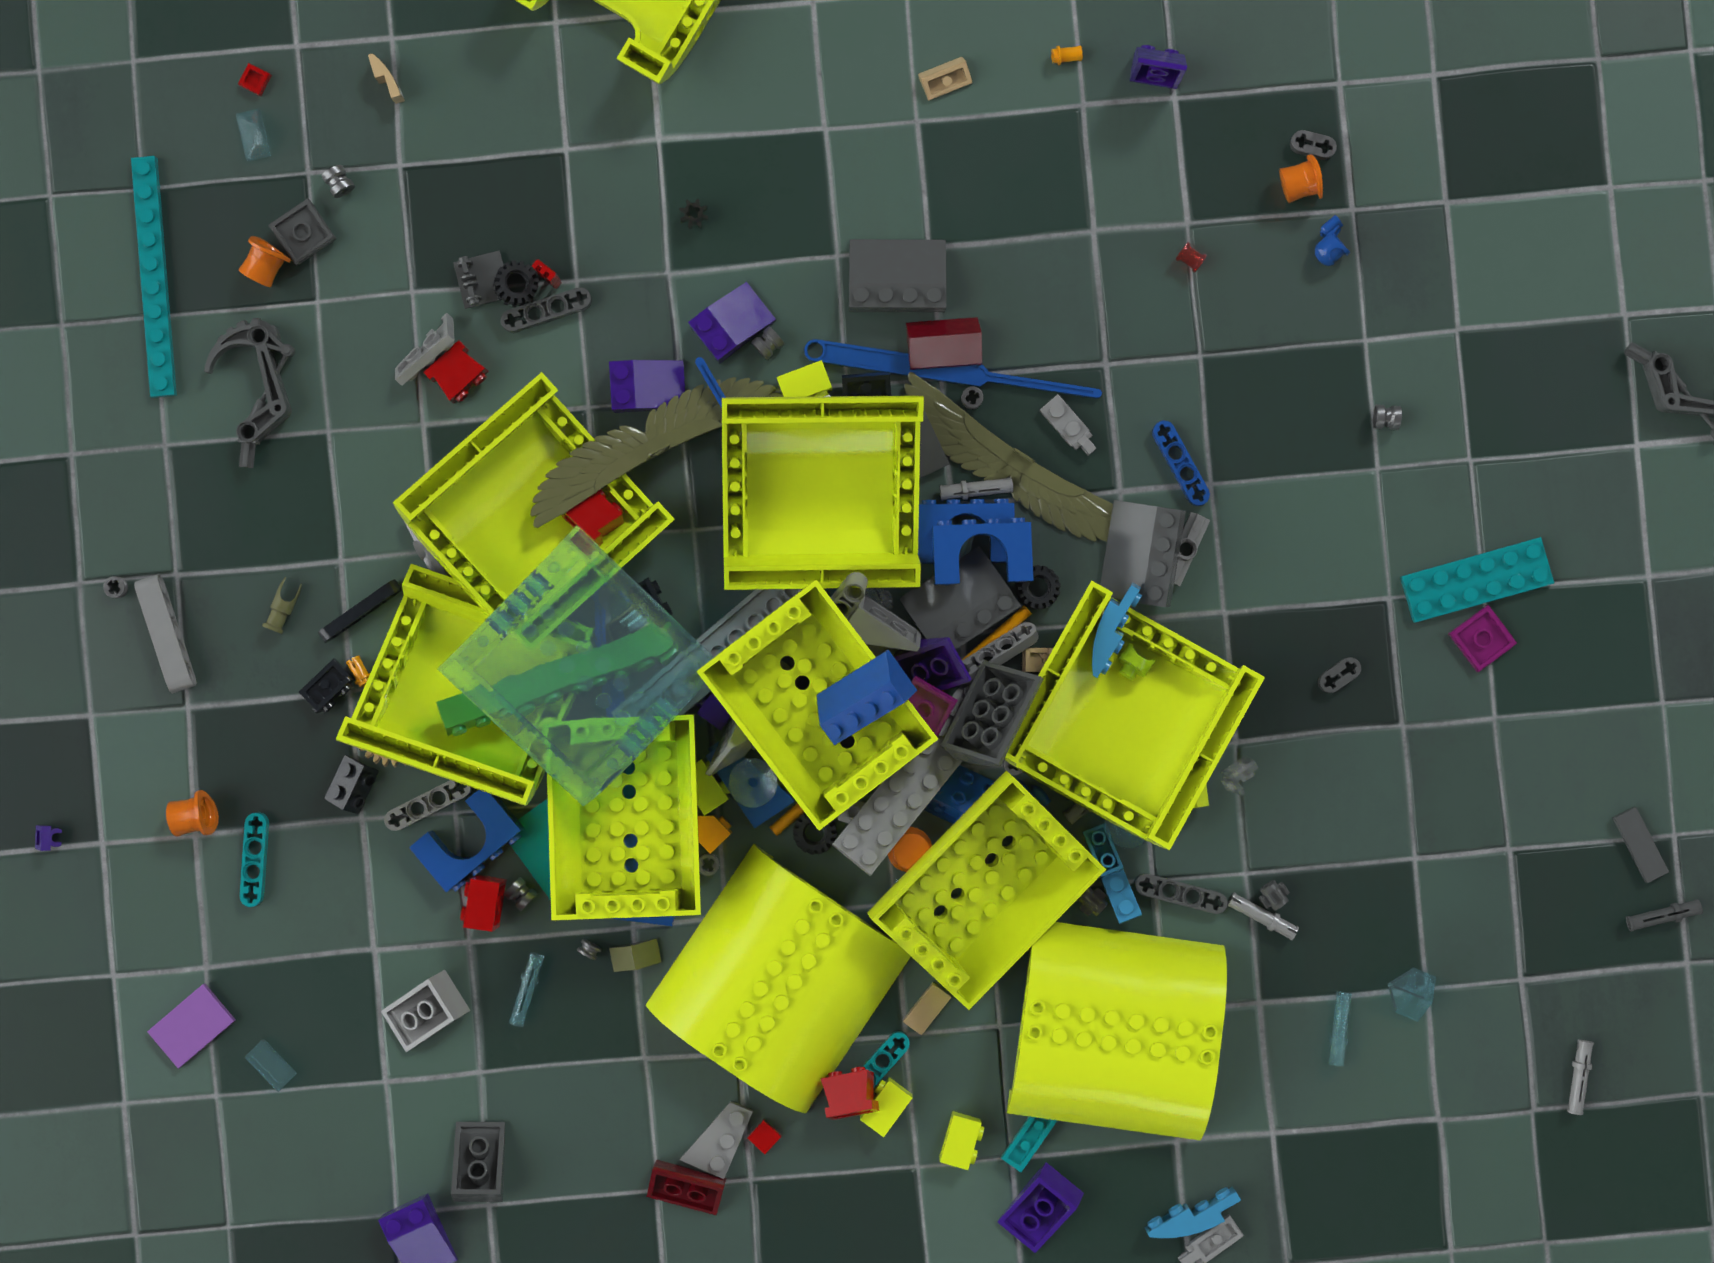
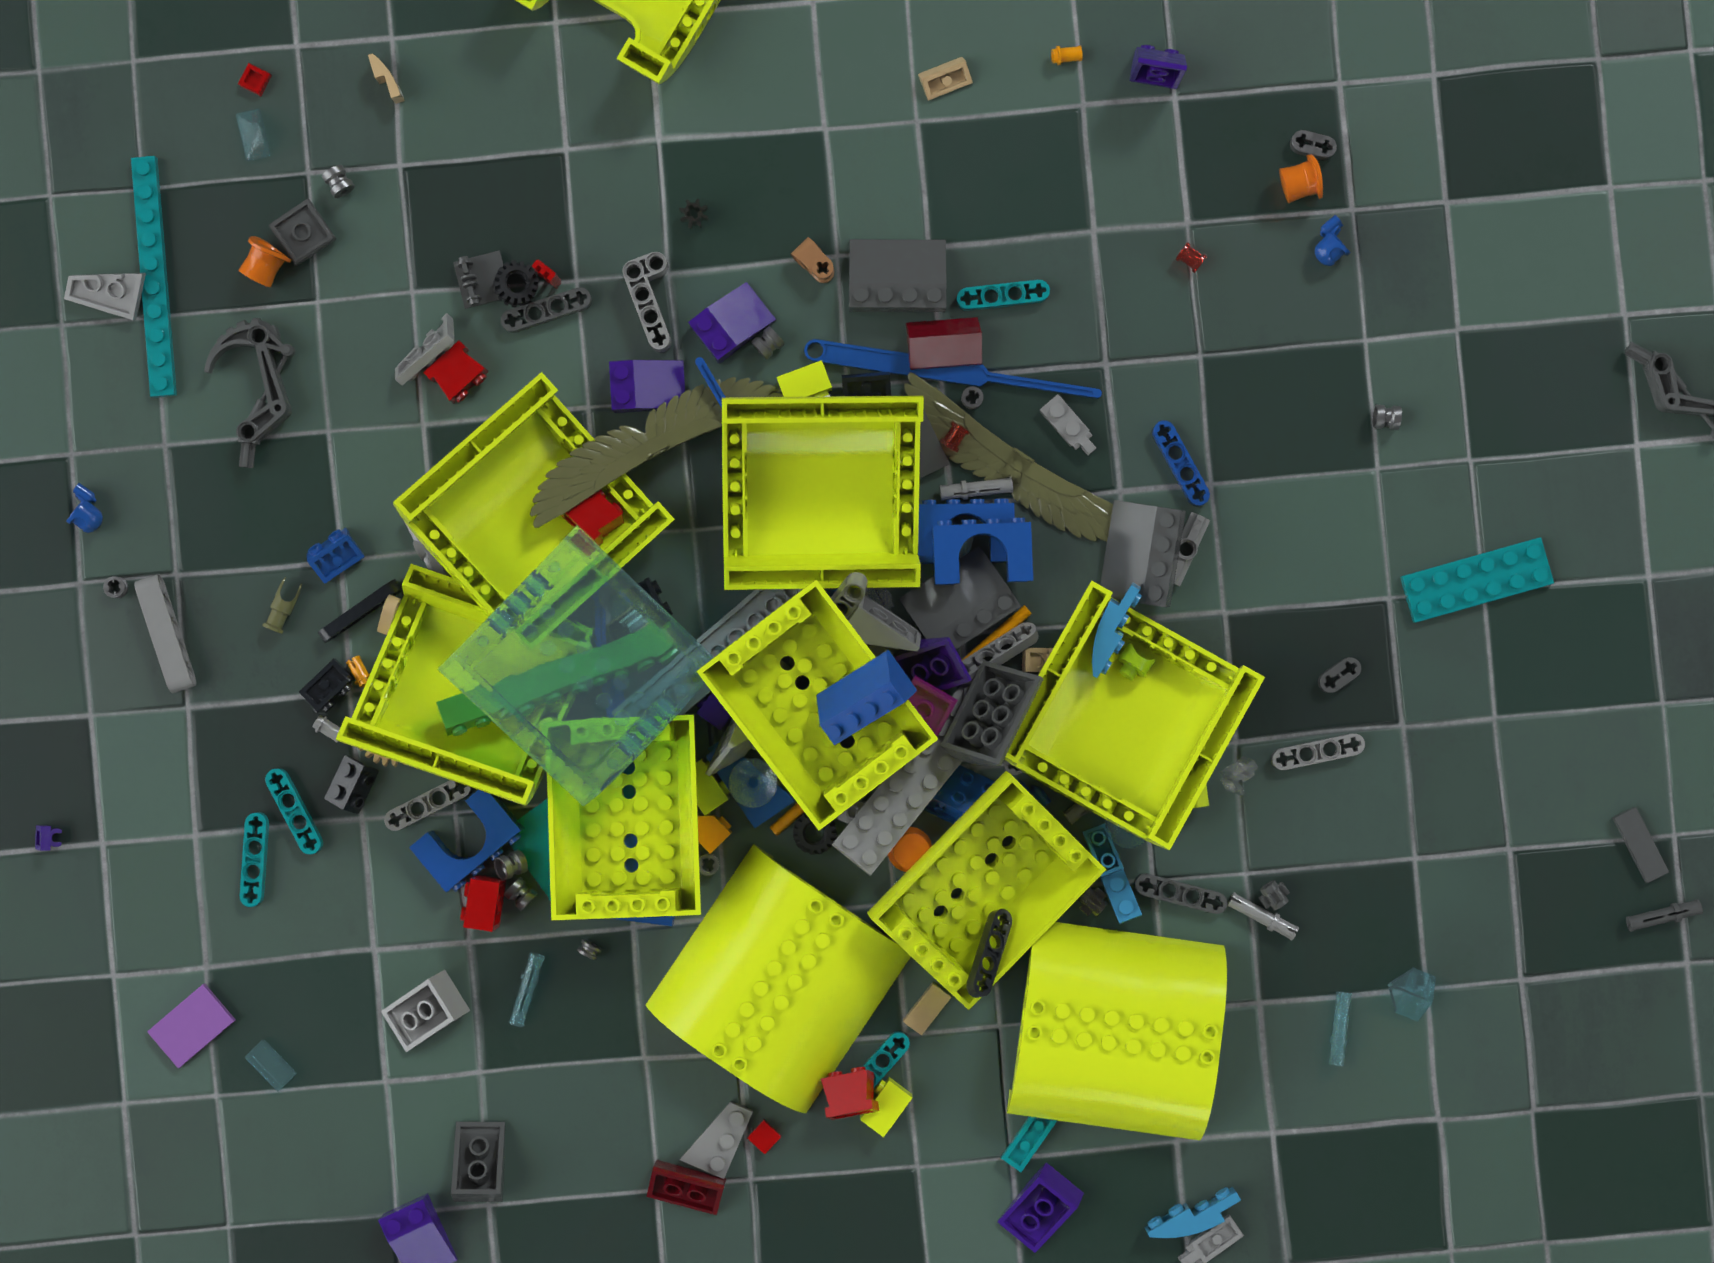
orange piece [166,790,219,837] -> none
olive slope [609,938,662,972] -> none
neon yellow brick [939,1111,984,1170] -> none
black tyre [1016,565,1061,609] -> none
magenta tile [1448,605,1517,672] -> none
light grey pin [1567,1039,1594,1115] -> none
none -> light grey wing [64,273,146,320]
none -> blue piece [66,483,103,533]
none -> teal beam [265,768,323,855]
none -> blue bracket [306,528,365,584]
none -> light grey pin [312,715,340,743]
none -> tan beam [377,594,401,635]
none -> flat silver wheel [494,850,528,881]
none -> light grey beam [622,252,672,353]
none -> medium nougat piece [791,237,834,283]
none -> clear red bush [939,421,970,453]
none -> teal beam [956,280,1050,311]
none -> black beam [966,909,1012,998]
none -> light grey beam [1271,733,1365,770]

